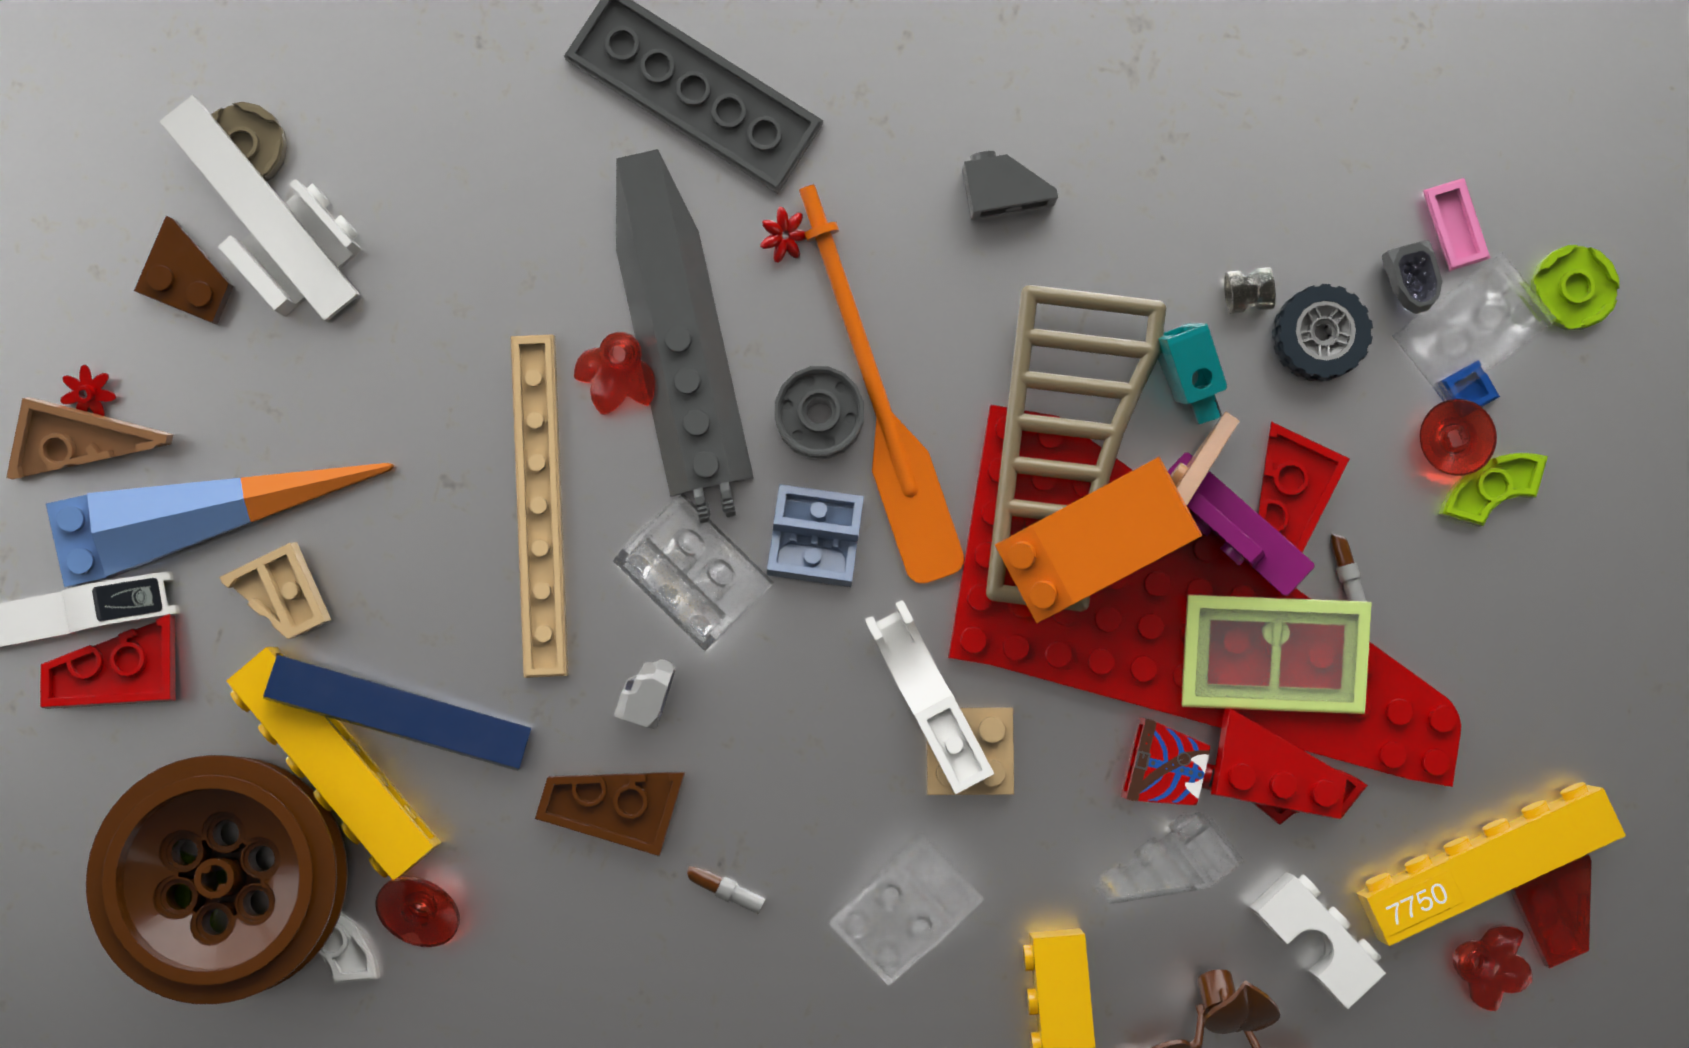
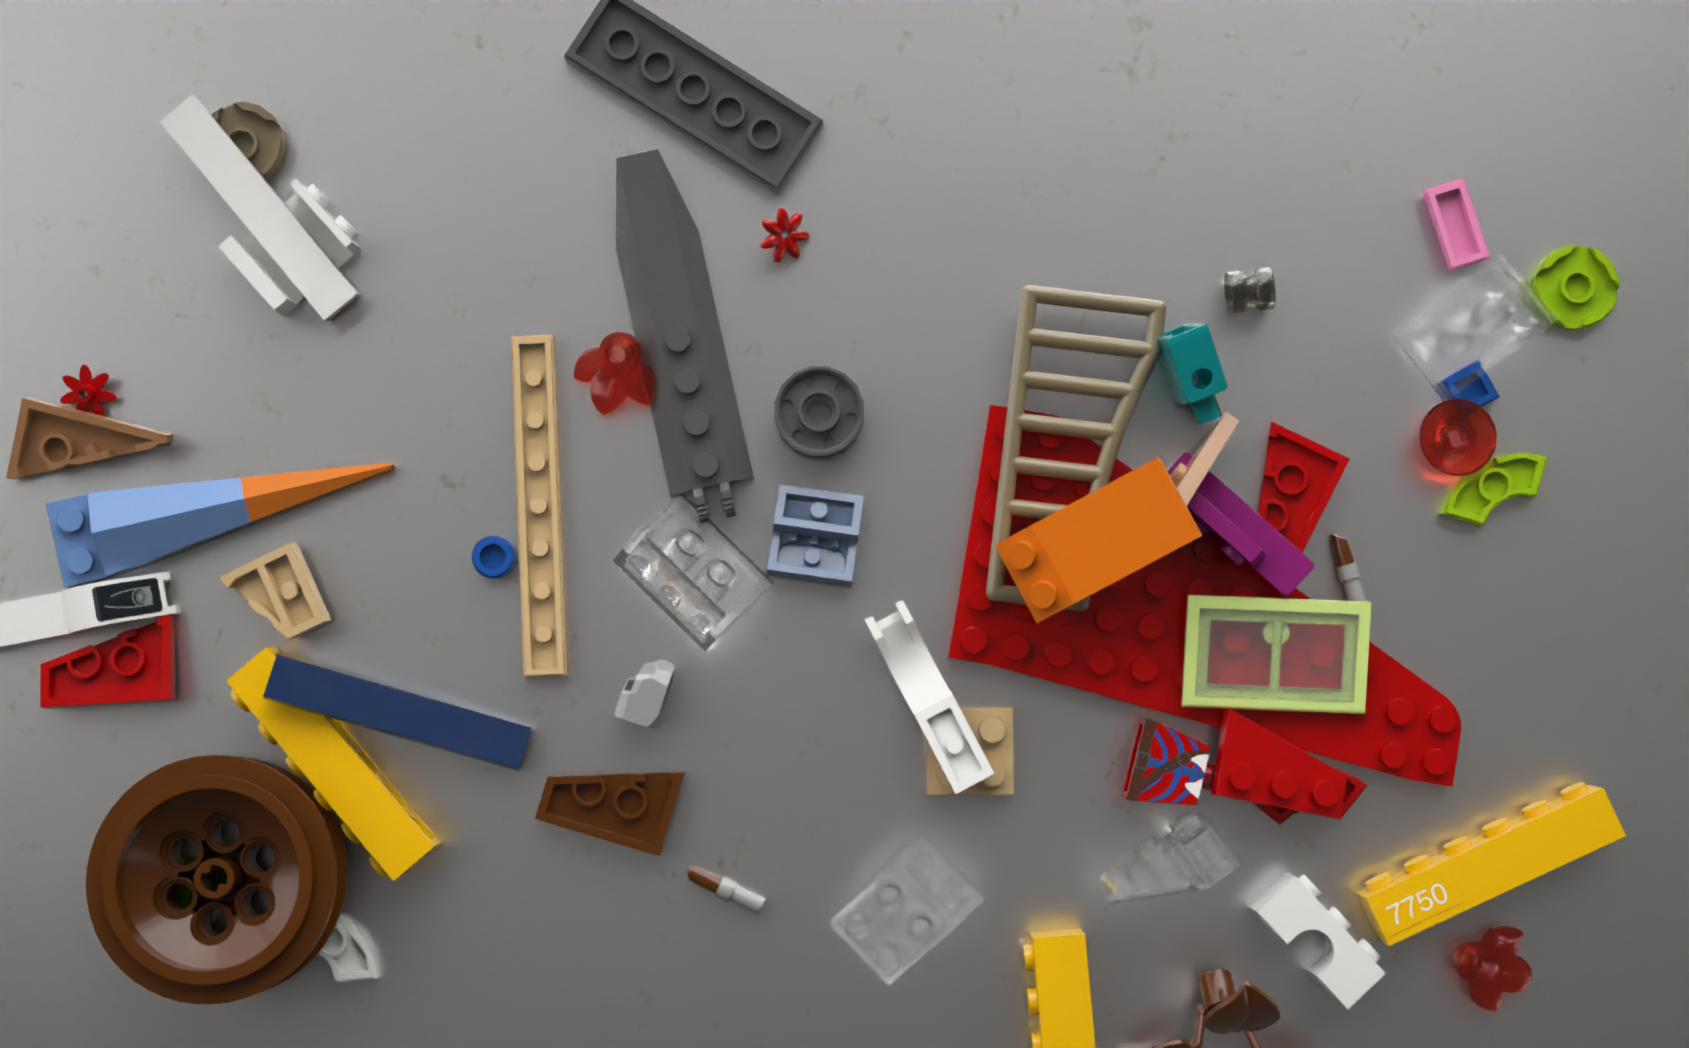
reddish brown wing [134,216,234,325] -> none
clear red dish [375,876,460,947] -> none
orange piece [799,184,964,583] -> none
dark grey slope [962,151,1058,220] -> none
black wheel [1272,284,1373,382] -> none
rock [1382,240,1443,314] -> none
clear red wing [1510,854,1592,968] -> none
none -> blue tile [472,536,517,579]

